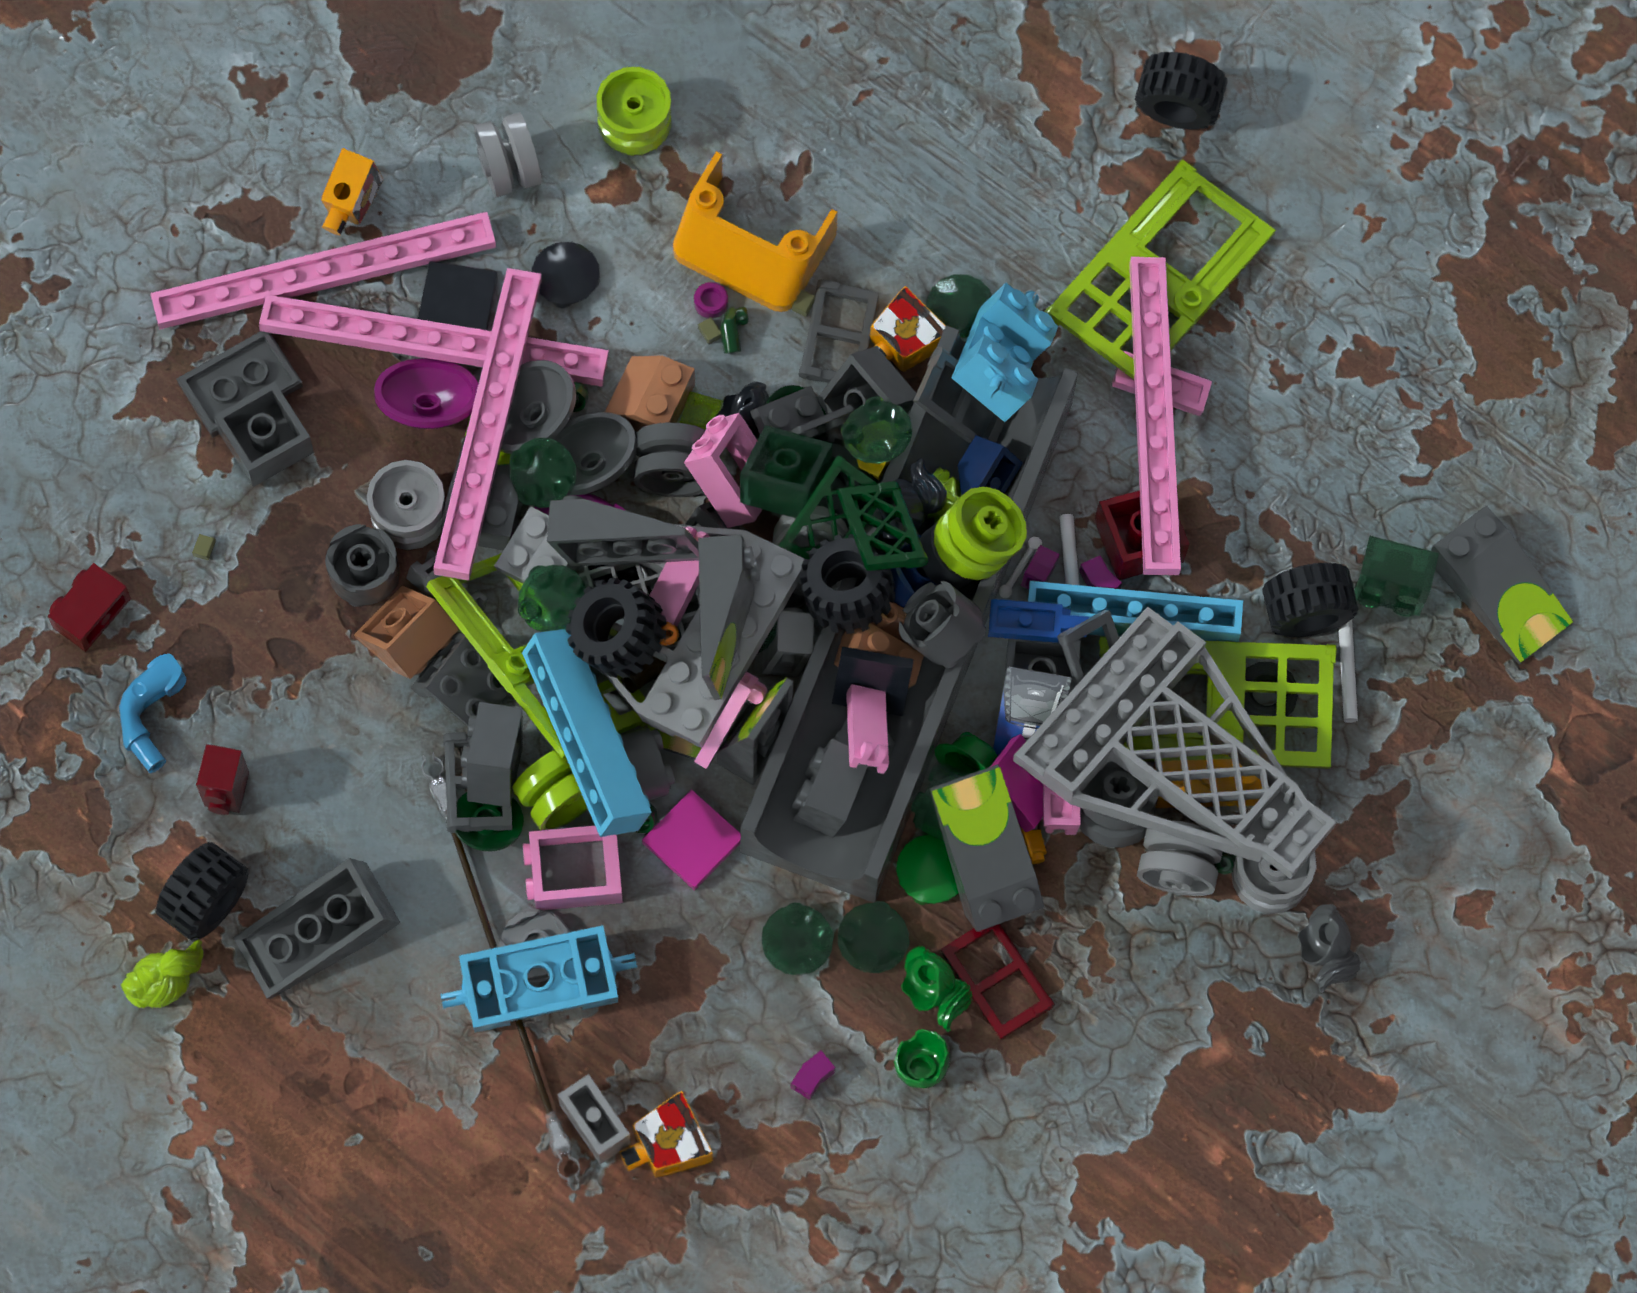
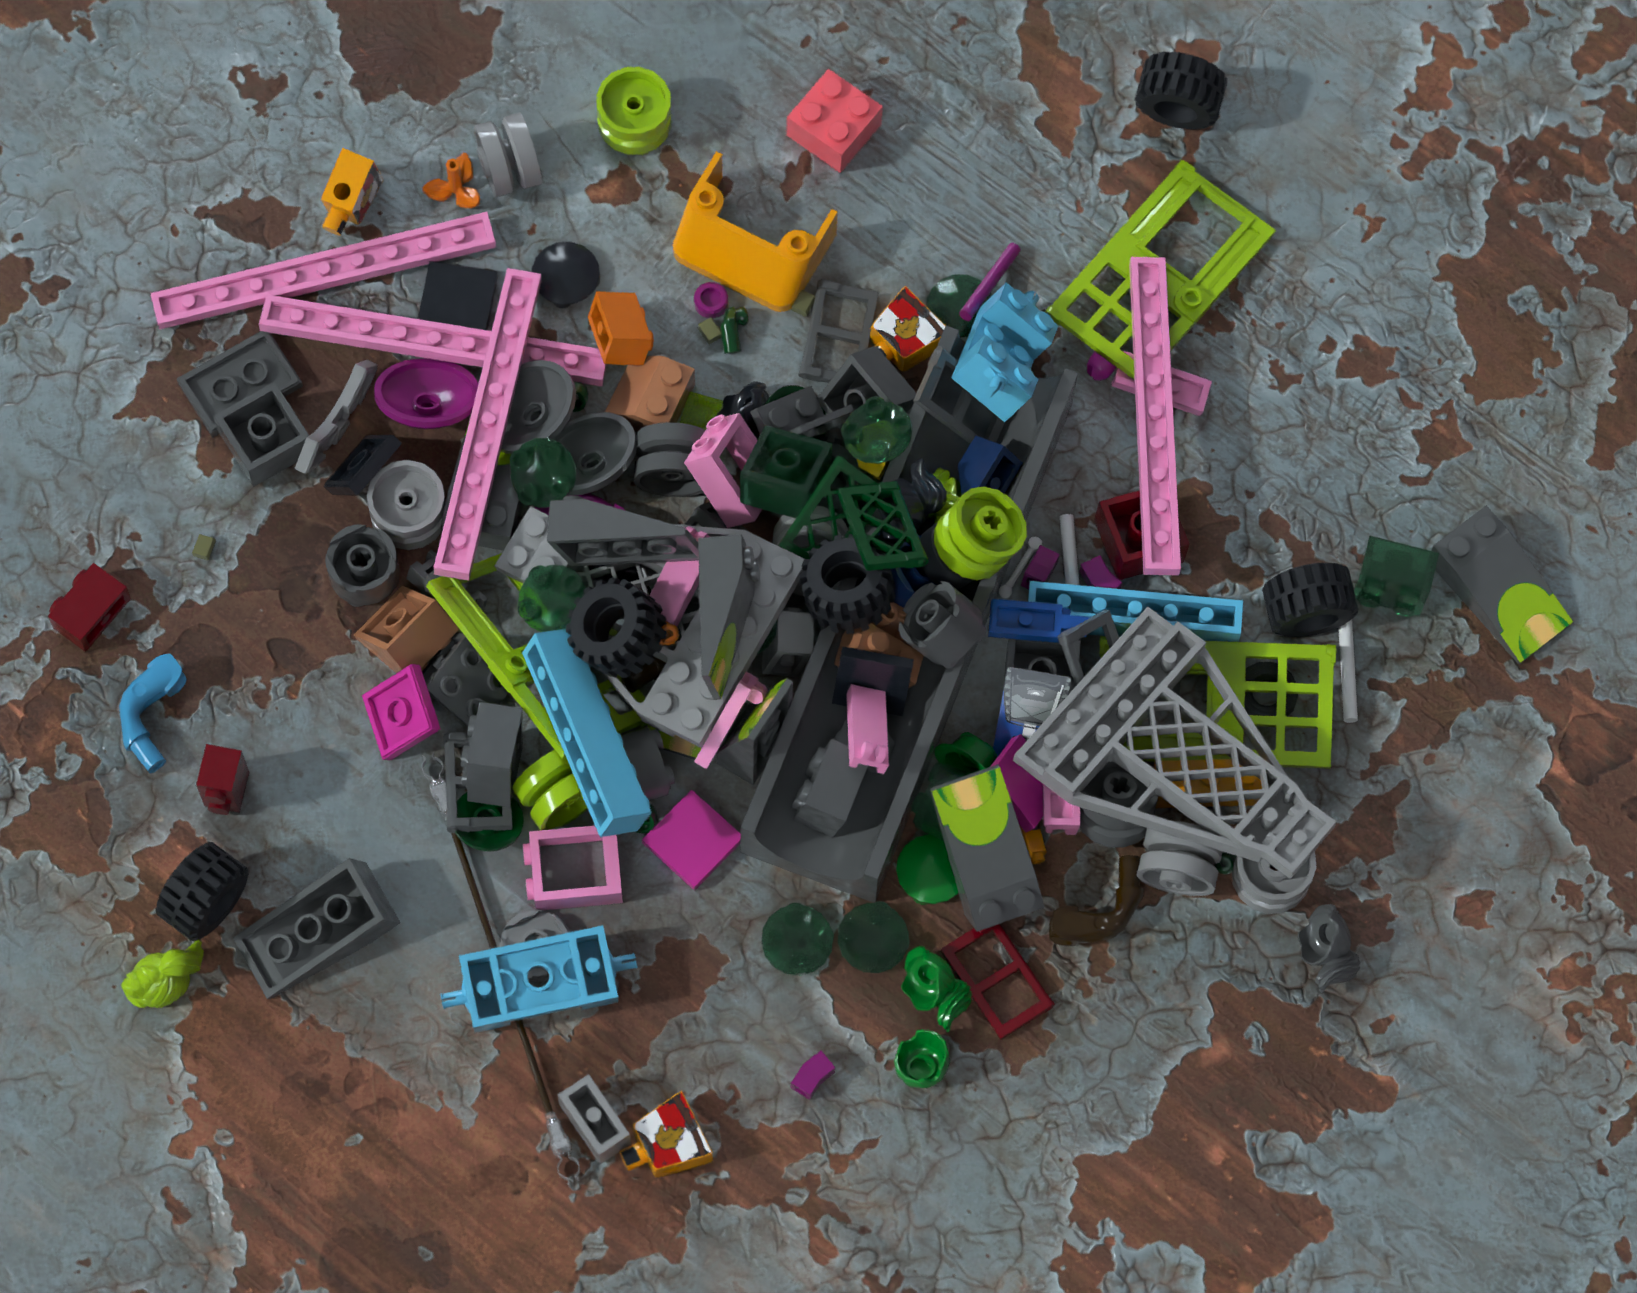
none -> light grey tile [295,360,378,474]
none -> black tile [324,435,402,496]
none -> dark pink tile [362,664,441,760]
none -> orange plant [422,152,481,208]
none -> orange brick [588,291,654,365]
none -> coral brick [786,69,883,173]
none -> magenta bar [959,243,1021,321]
none -> dark brown piece [1049,855,1144,946]
none -> magenta hinge [1086,351,1117,381]

